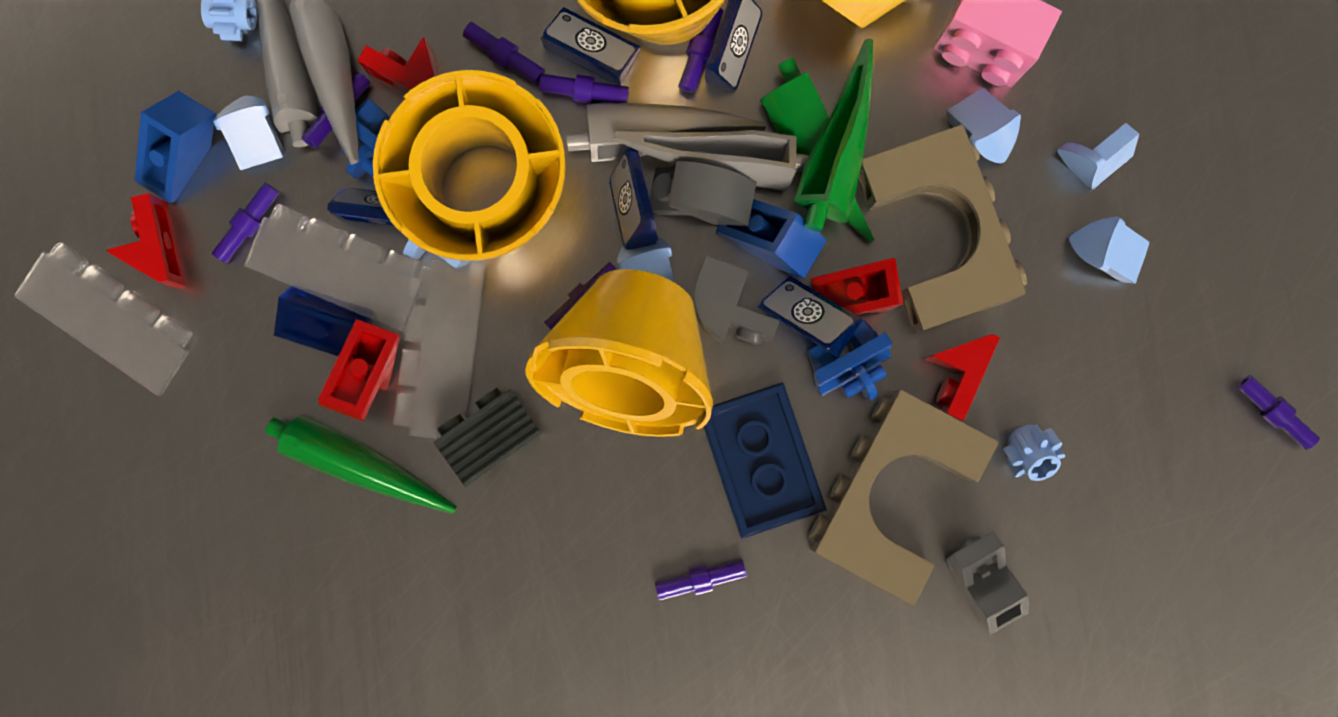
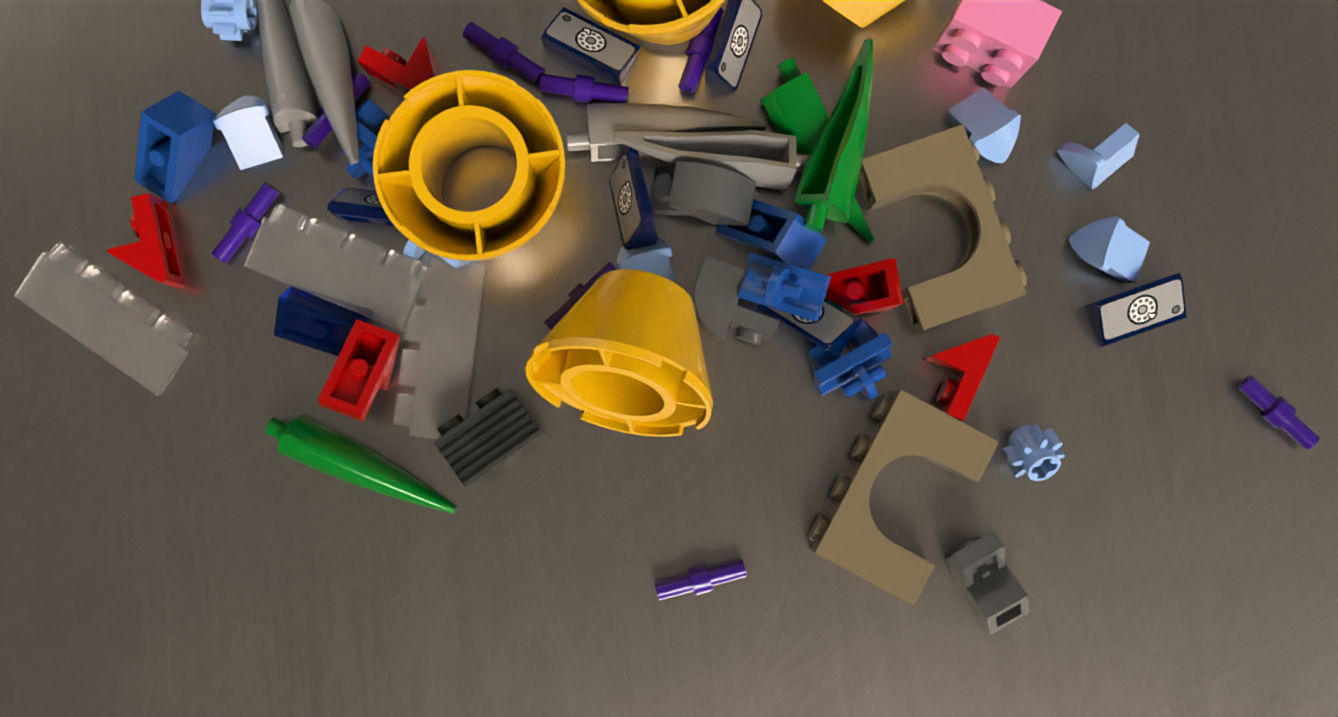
dark blue tile [703,382,827,539] -> none
none -> blue hips [738,253,831,321]
none -> slope [1085,273,1187,347]

